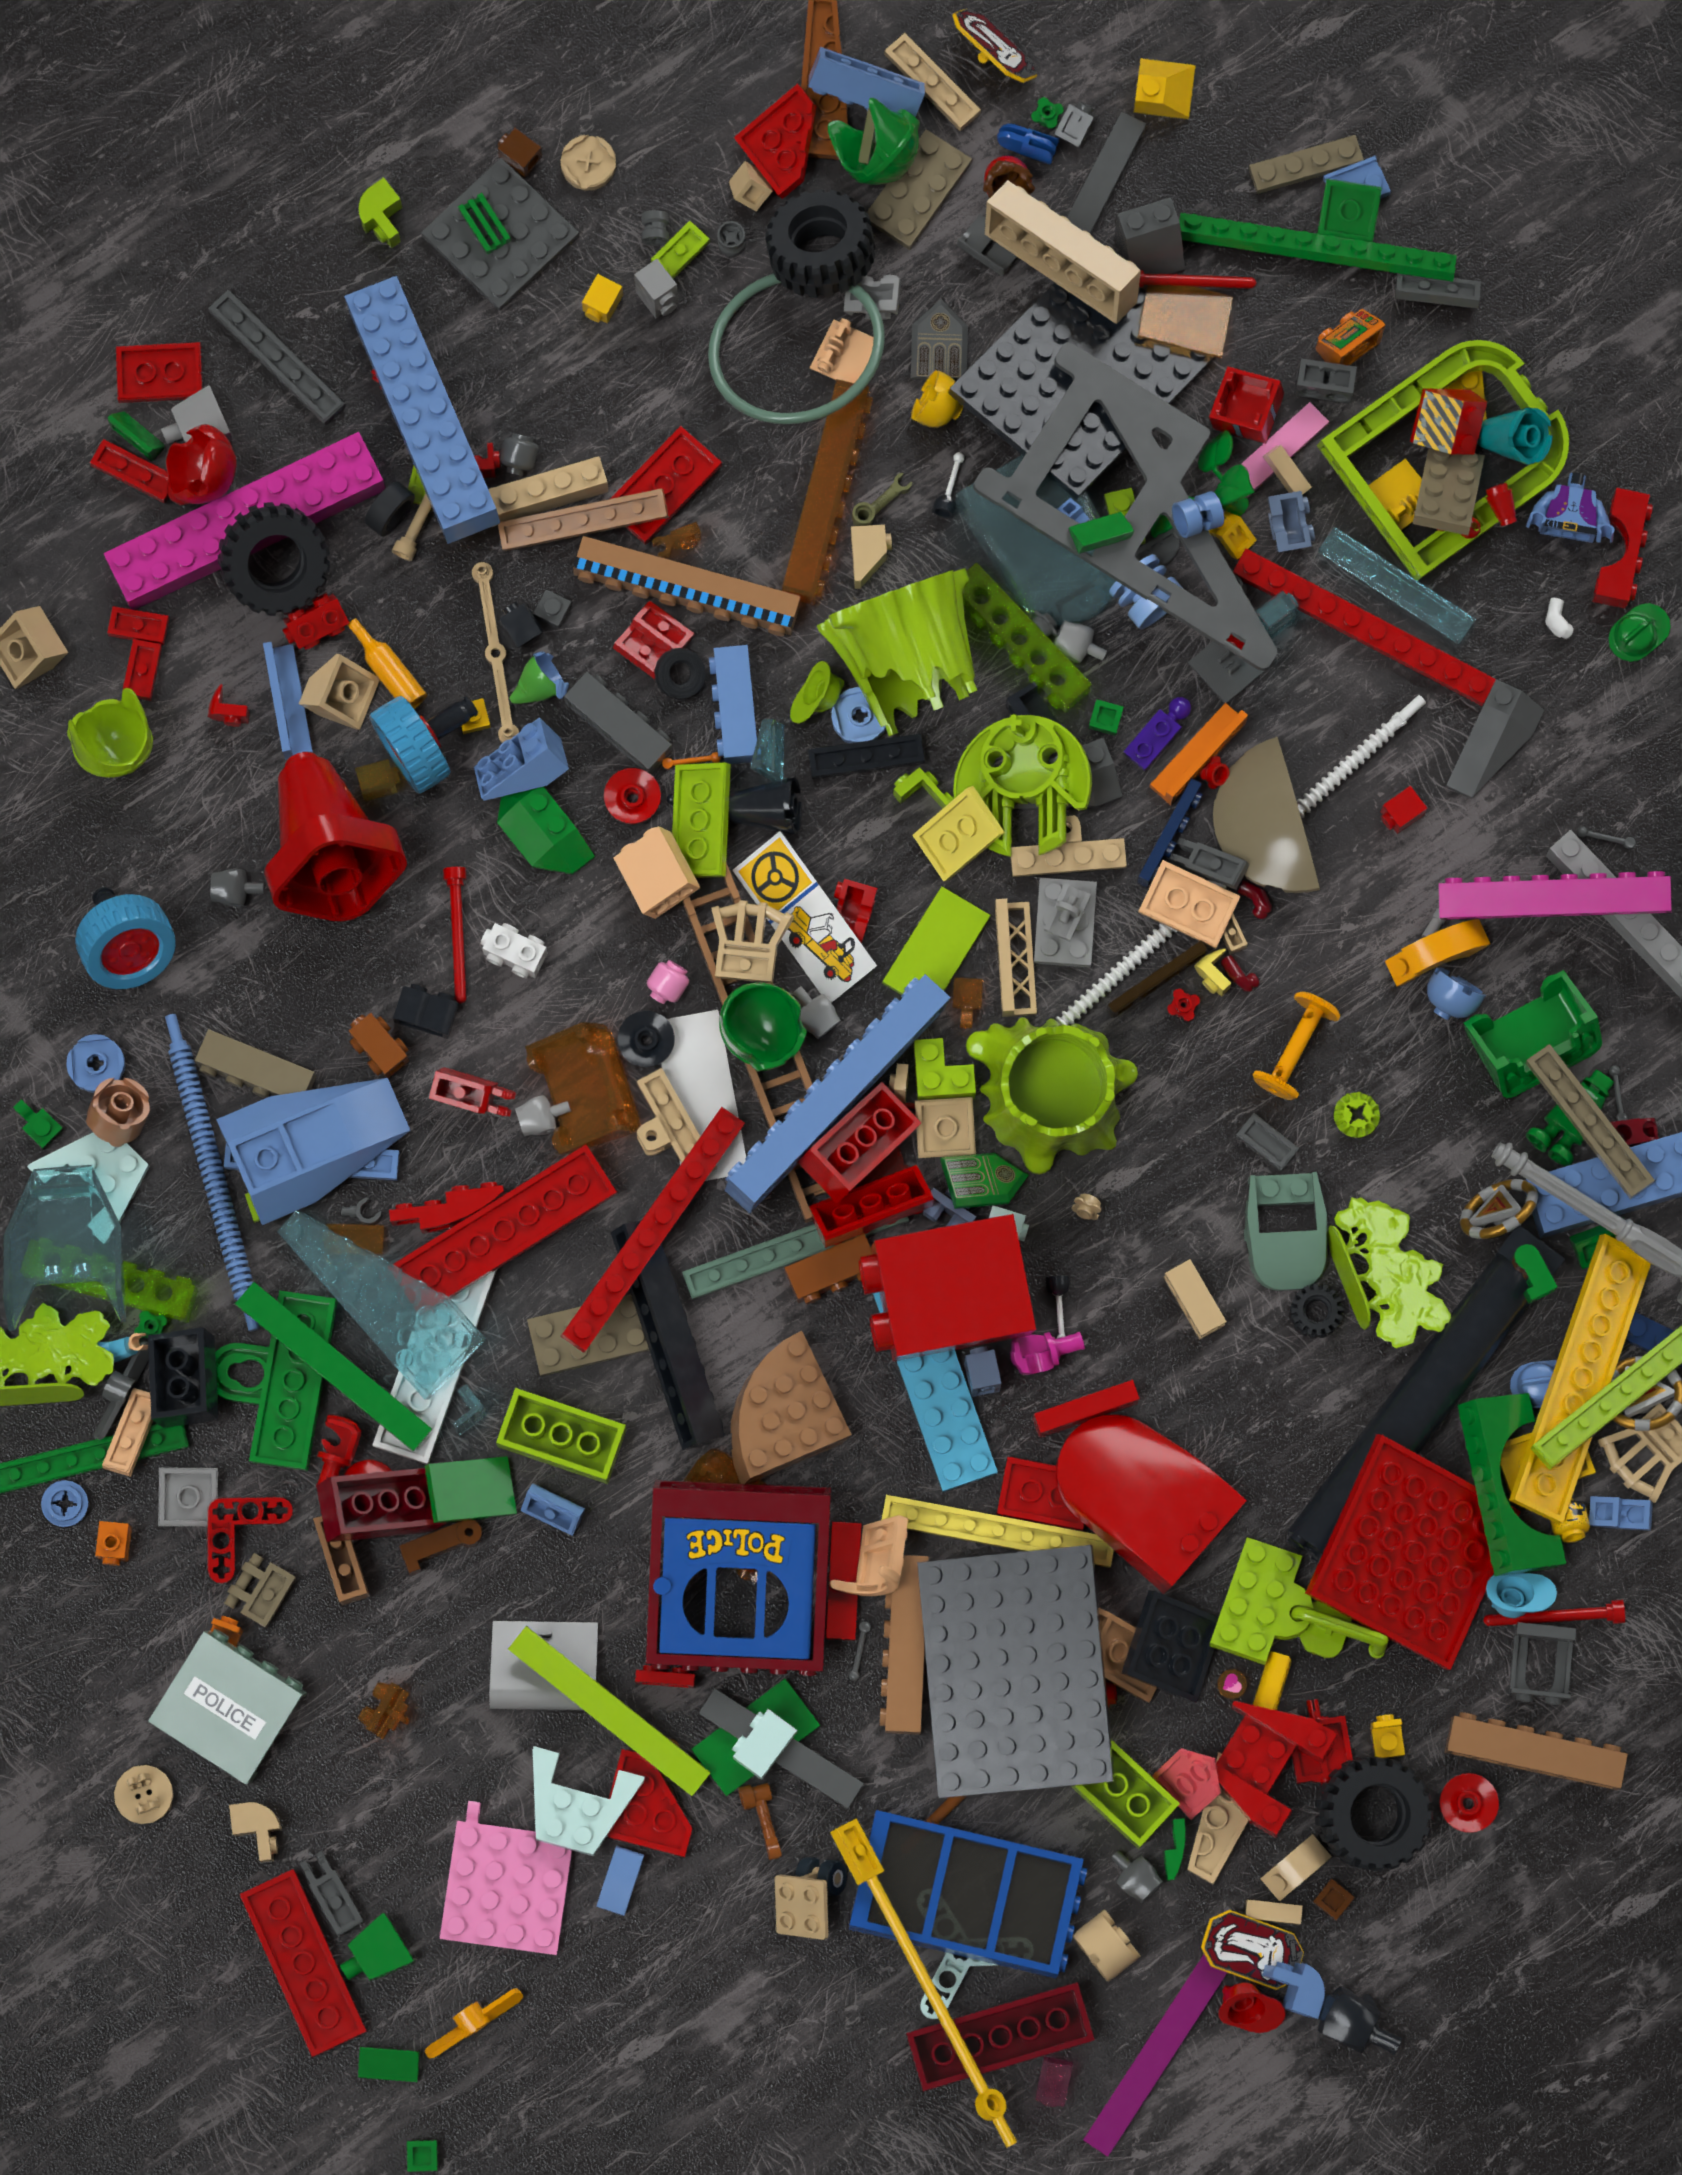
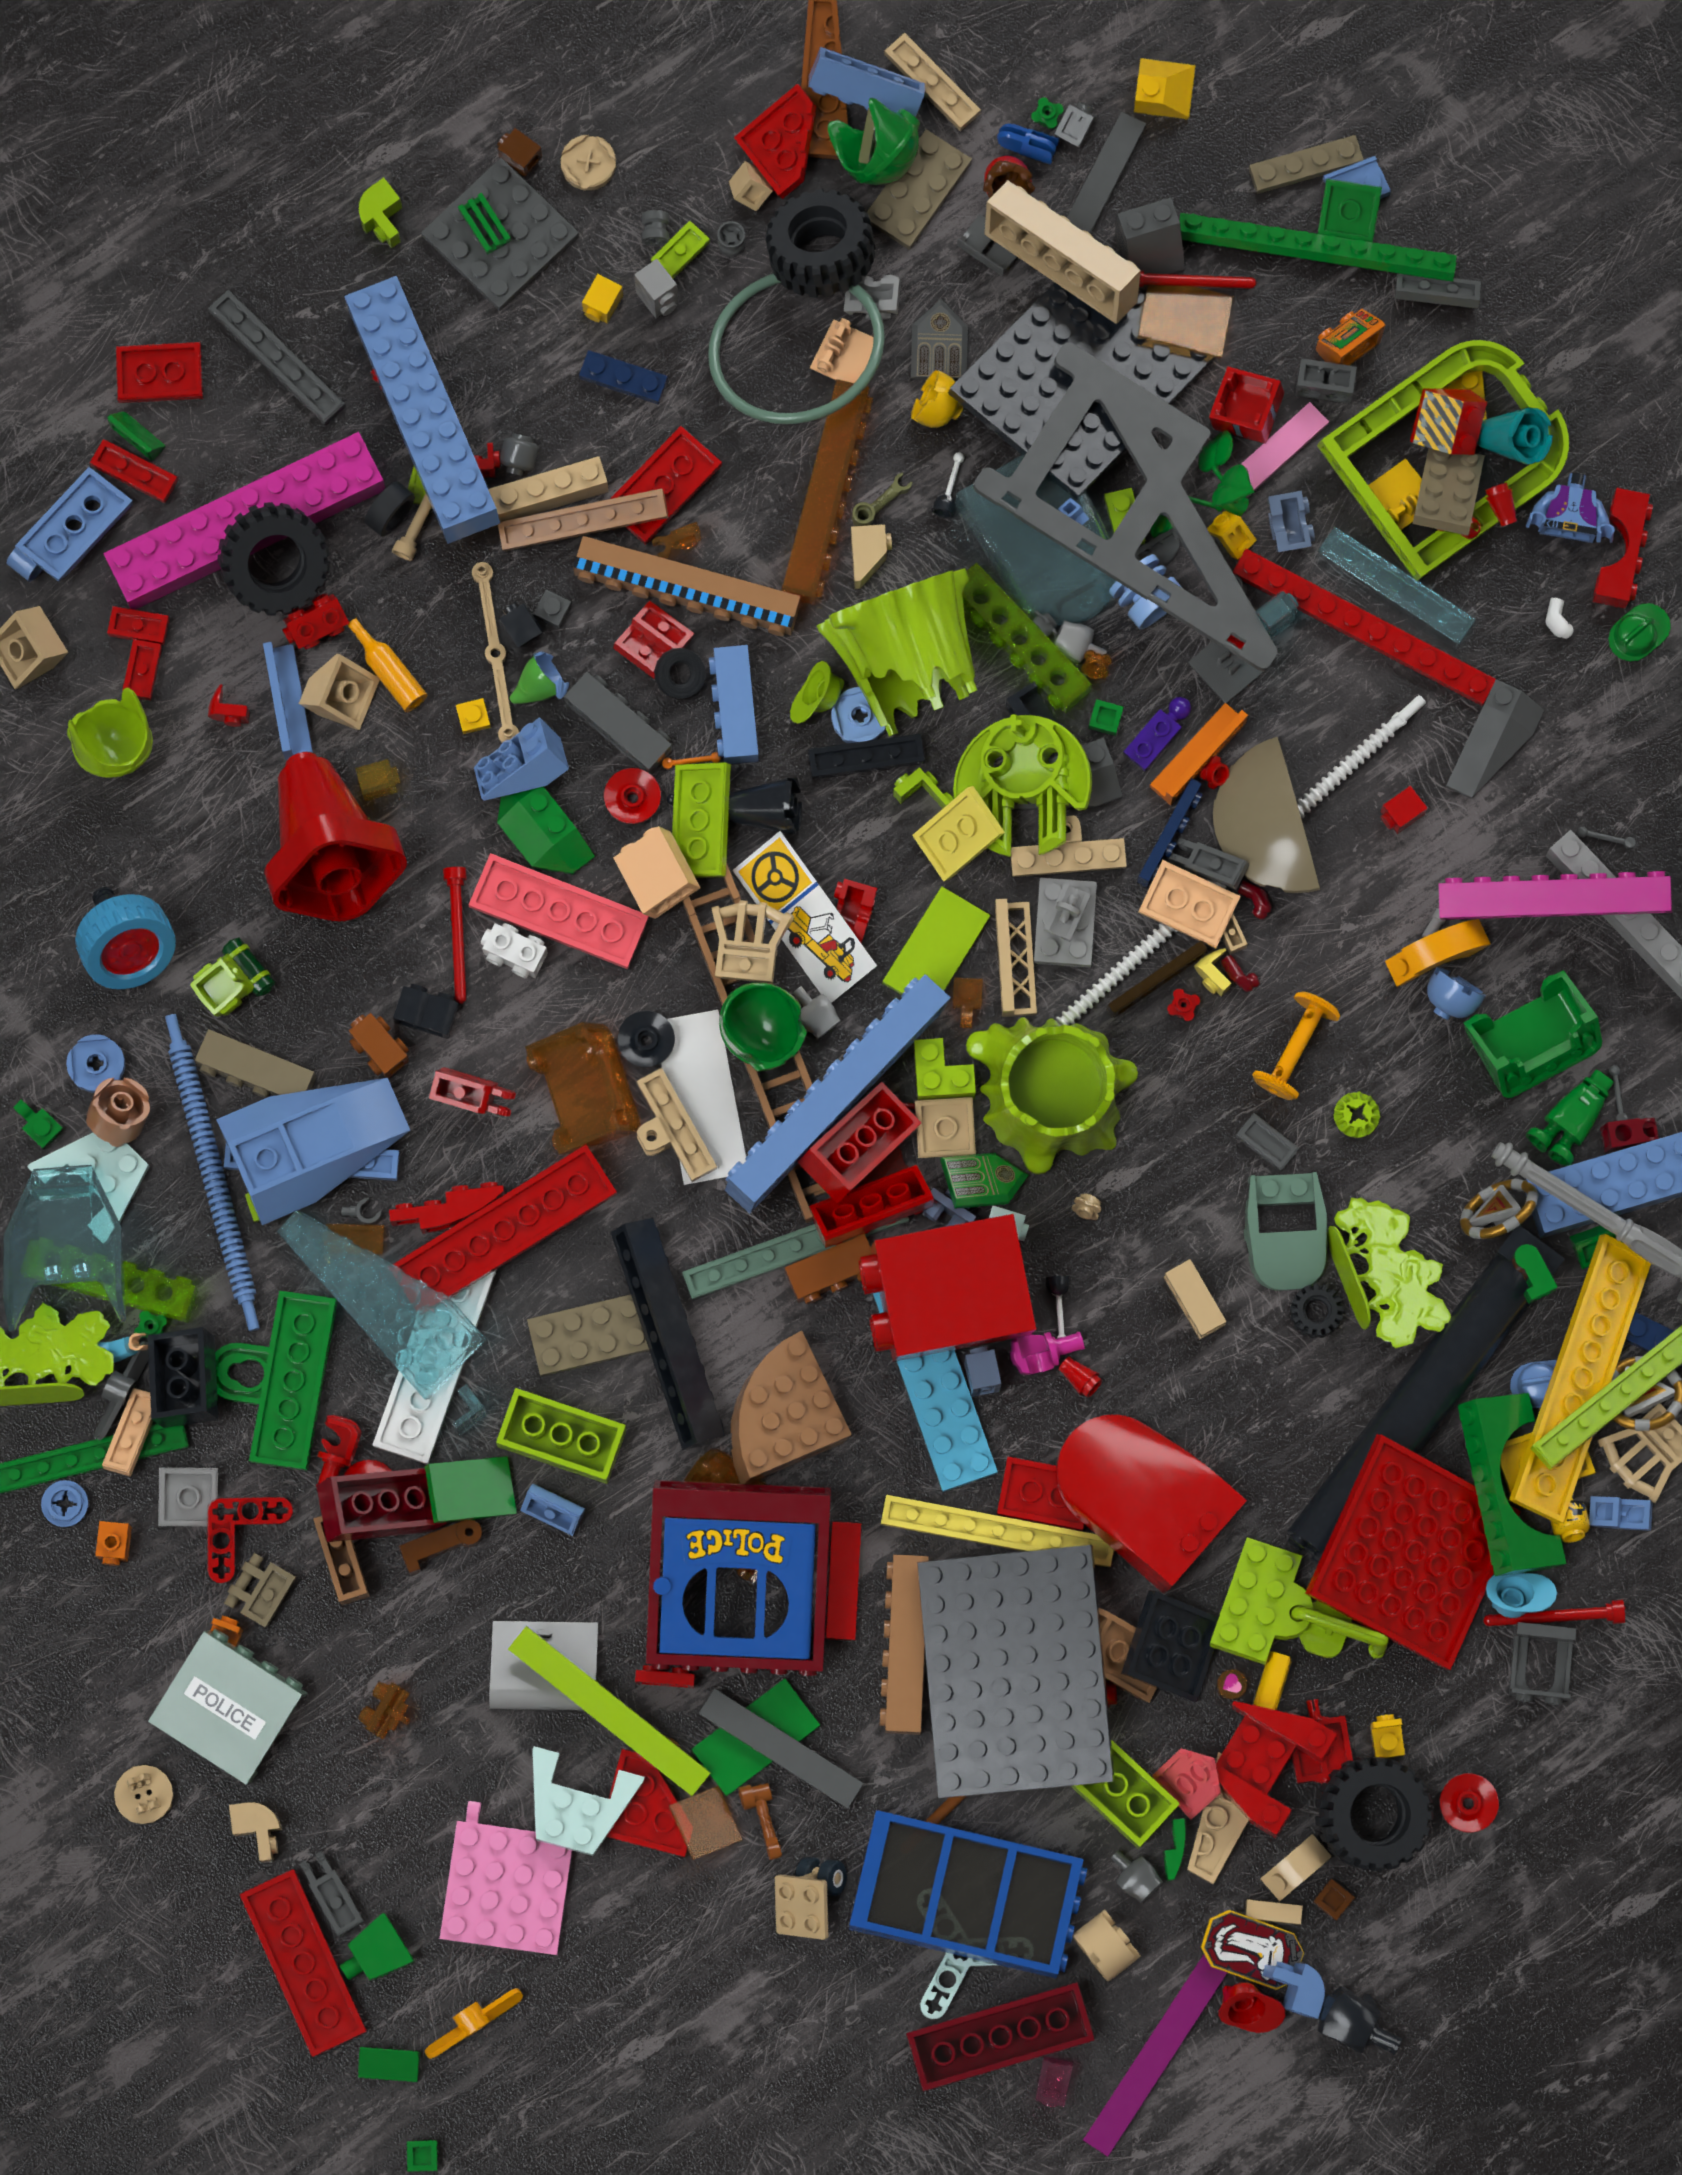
light grey torso [161,385,233,444] -> none
red piece [166,424,237,505] -> none
dark grey piece [210,868,265,907] -> none
green tile [235,1282,432,1452] -> none
dark azure wheel [369,696,478,793] -> none
light grey piece [515,1095,571,1137] -> none
red plate [560,1107,745,1353] -> none
medium blue slope [596,1846,644,1916] -> none
bright pink head [647,960,689,1004] -> none
light aqua brick [732,1709,797,1780] -> none
clear light blue wing [751,719,784,781] -> none
light nougat piece [829,1515,908,1596] -> none
yellow bar [830,1818,1017,2148] -> none
dark grey hinge [848,1621,871,1681] -> none
tan plate [889,1063,909,1103] -> none
shield [952,8,1037,83] -> none
red piece [1032,1380,1140,1438] -> none
green slope [1068,512,1134,554] -> none
medium blue wheel [1172,491,1224,538] -> none
tan piece [1263,445,1312,495] -> none
medium nougat brick [1444,1712,1628,1790] -> none
dark tan plate [1526,1044,1655,1200] -> none
none -> medium blue hinge [6,467,133,582]
none -> lime piece [190,937,276,1017]
none -> coral plate [469,853,649,969]
none -> dark blue plate [579,350,668,405]
none -> clear orange piece [669,1786,742,1860]
none -> red cone [1058,1357,1102,1398]
none -> clear orange plate [1081,650,1112,679]

